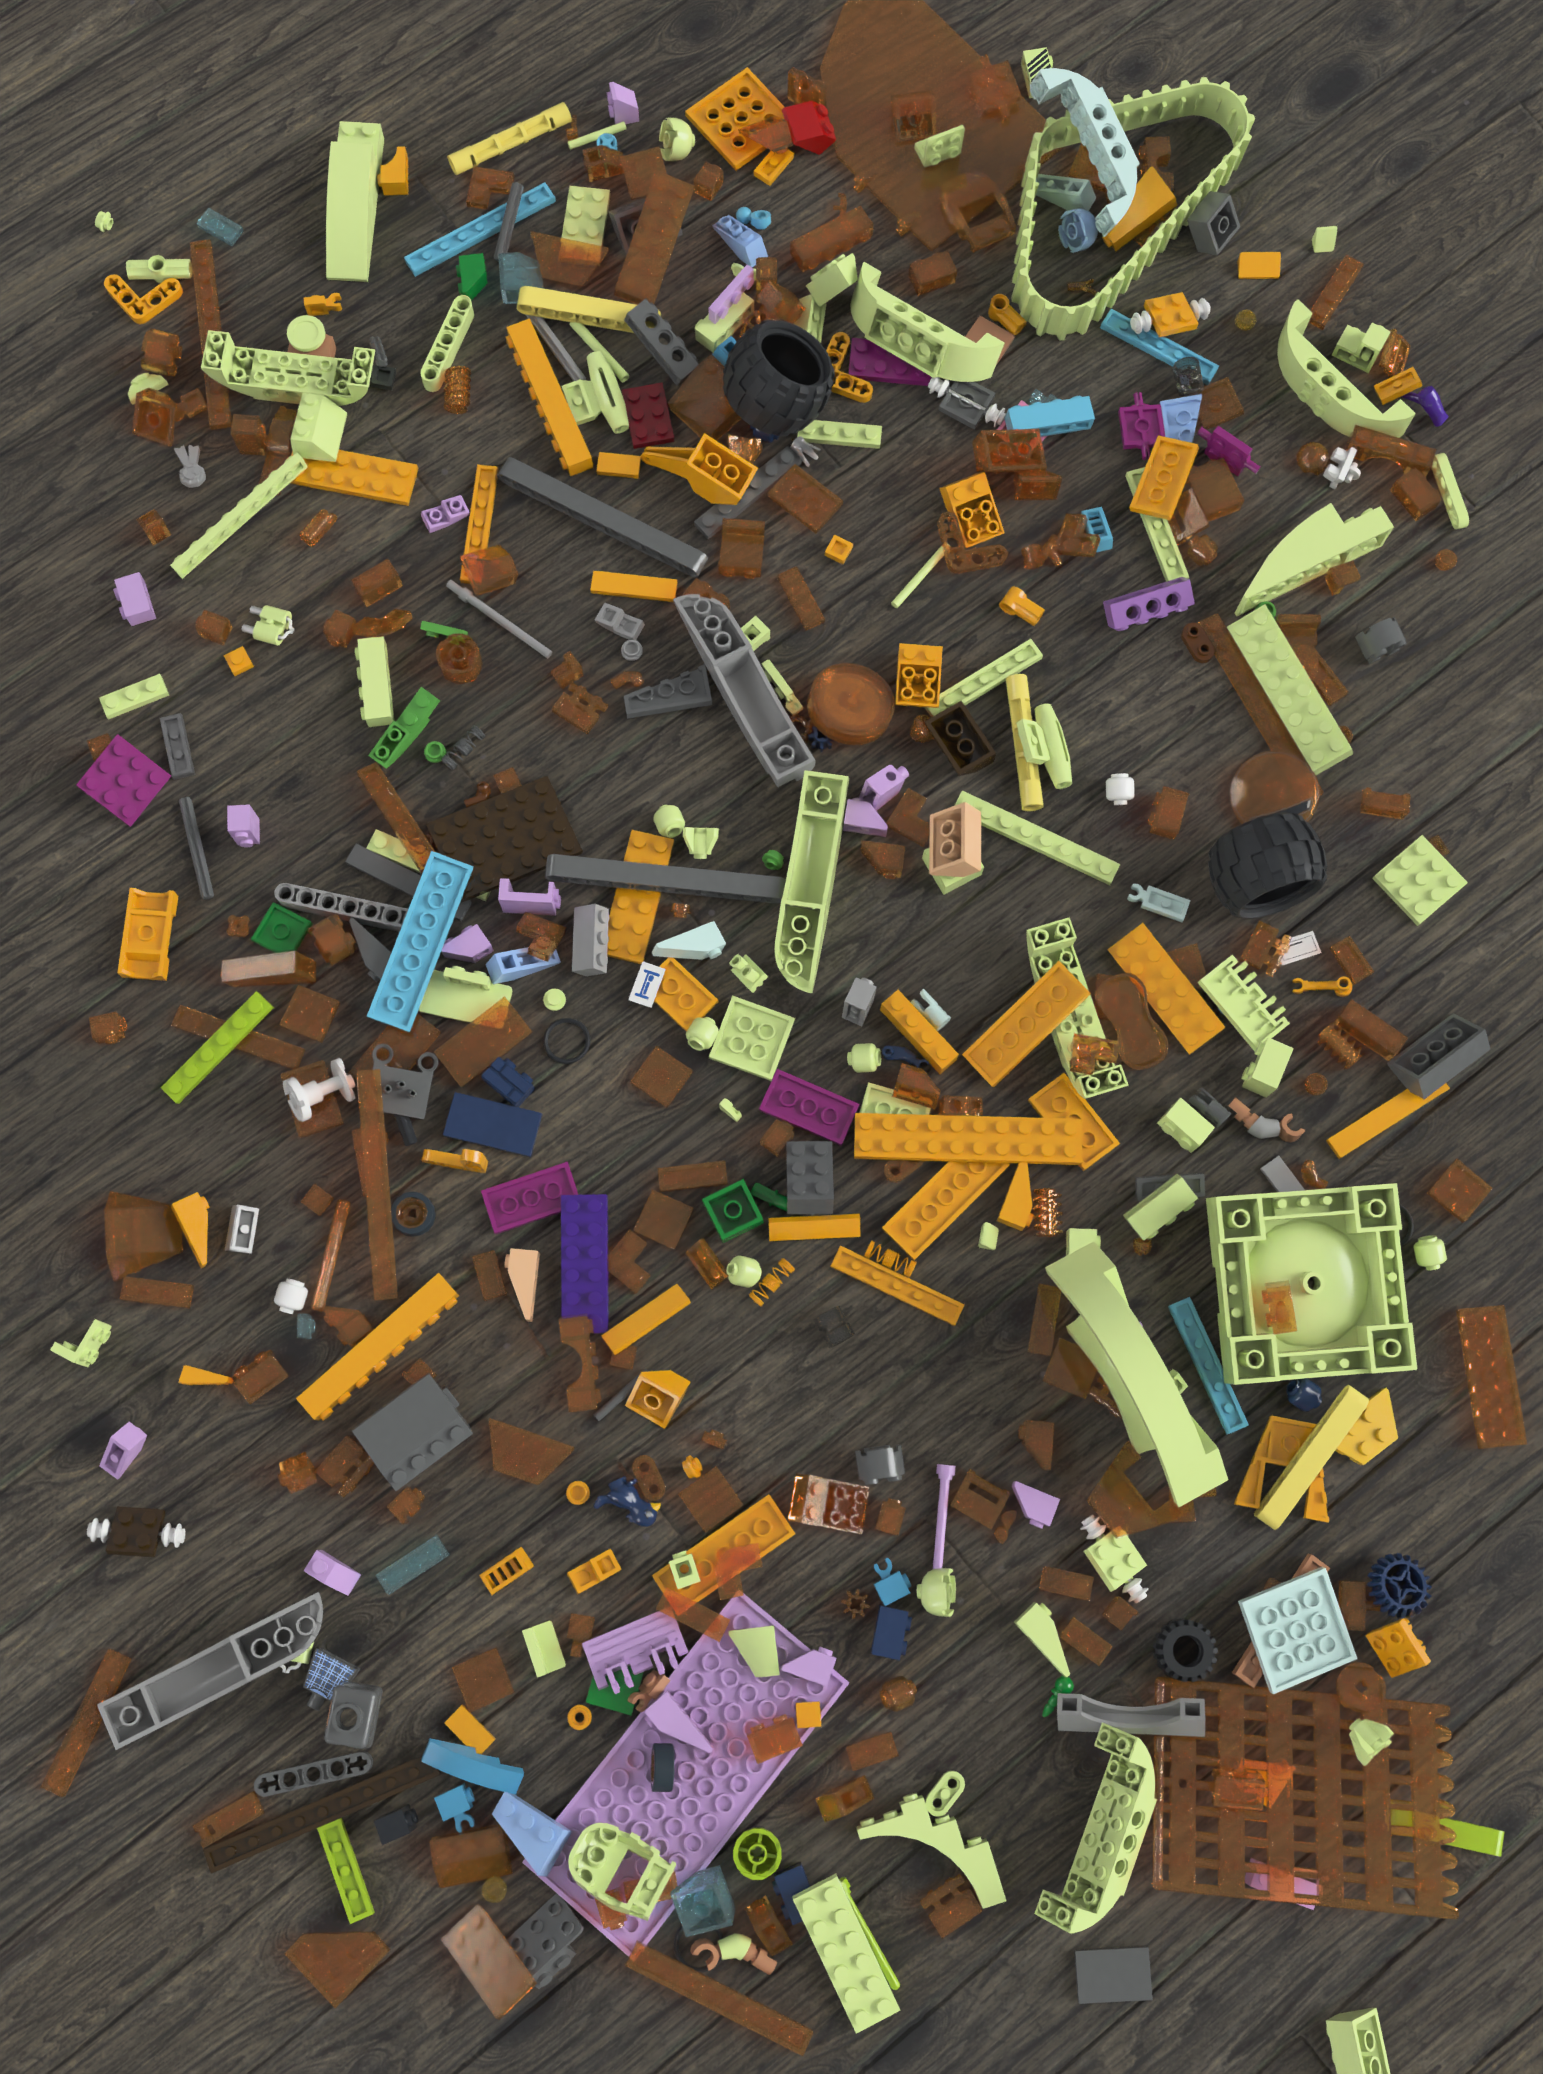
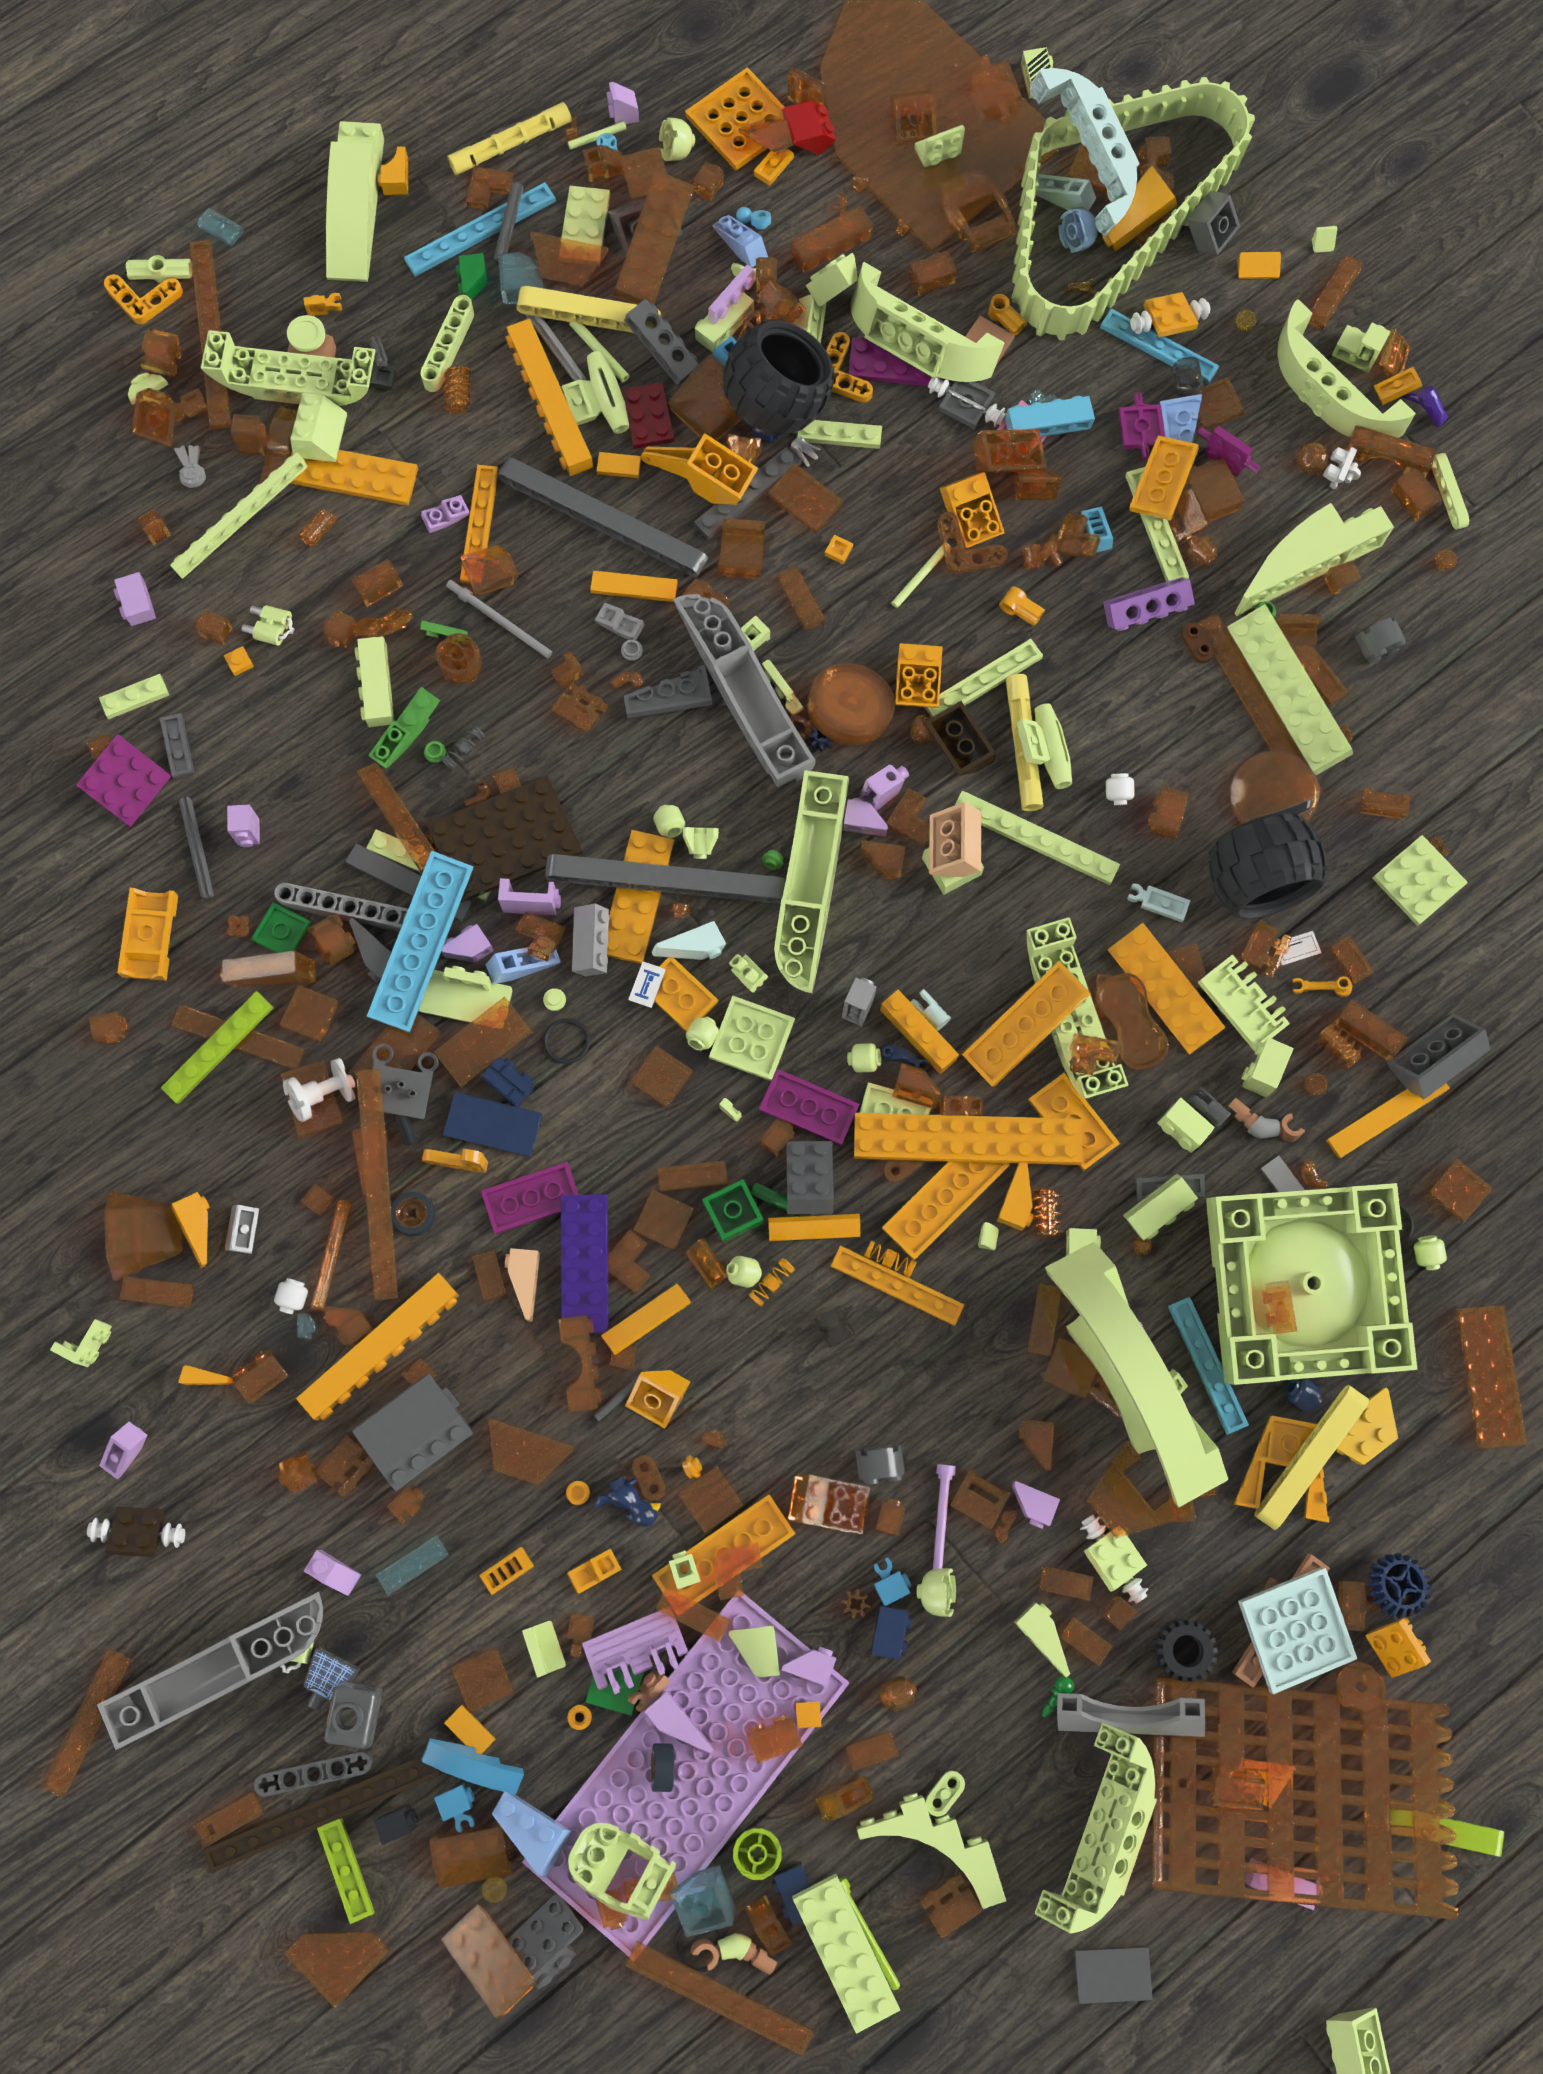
yellowish green plate [95,211,113,232] -> none
yellowish green brick [1349,1718,1394,1766] -> none

